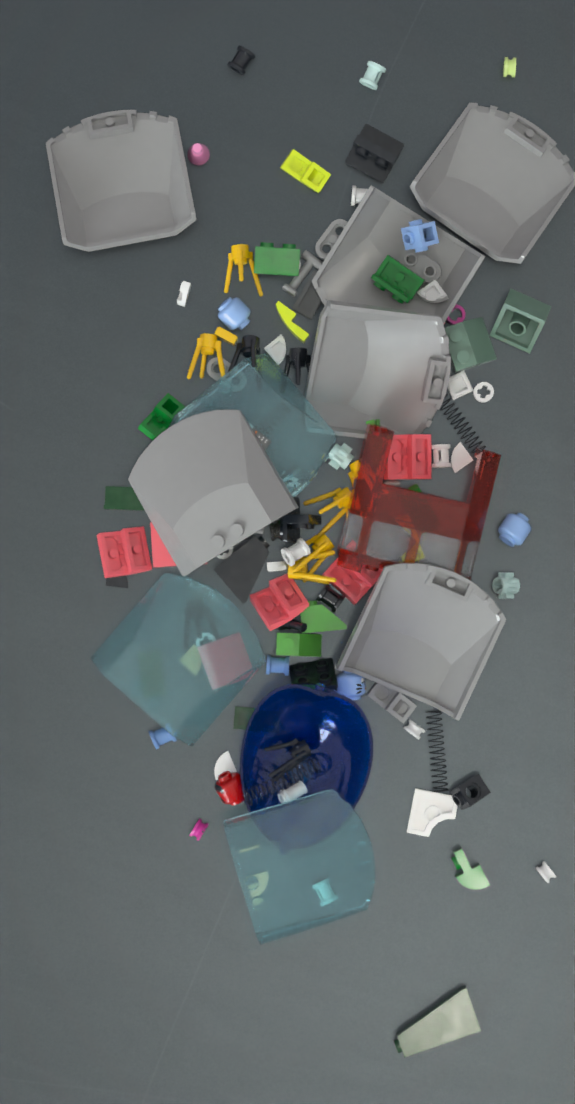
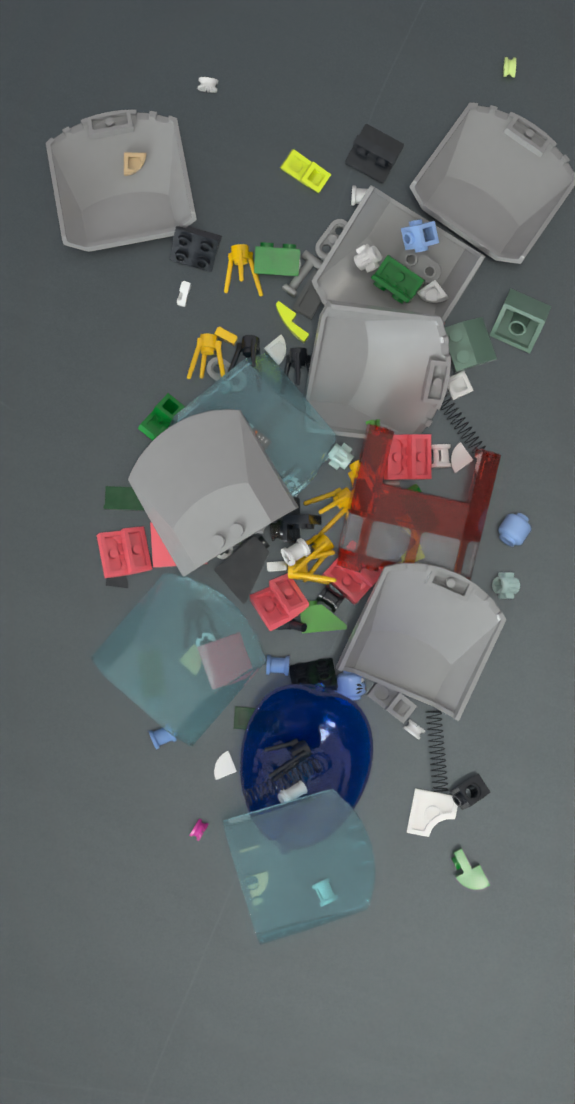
bright pink cone [187,143,210,165] -> none
red head [215,771,248,806] -> none
light blue head [218,297,251,330] -> none
black bush [227,45,255,75] -> none
bright green slope [276,633,322,657] -> none
light aqua bush [359,61,386,90] -> none
slope [394,985,481,1058] -> none
dark pink bush [447,304,465,325] -> none
white bush [473,382,494,403] -> none
white bush [536,861,557,883] -> none
none -> tan tile [124,152,147,176]
none -> black bracket [170,226,222,272]
none -> white bush [198,77,218,93]
none -> white gear [354,244,382,273]

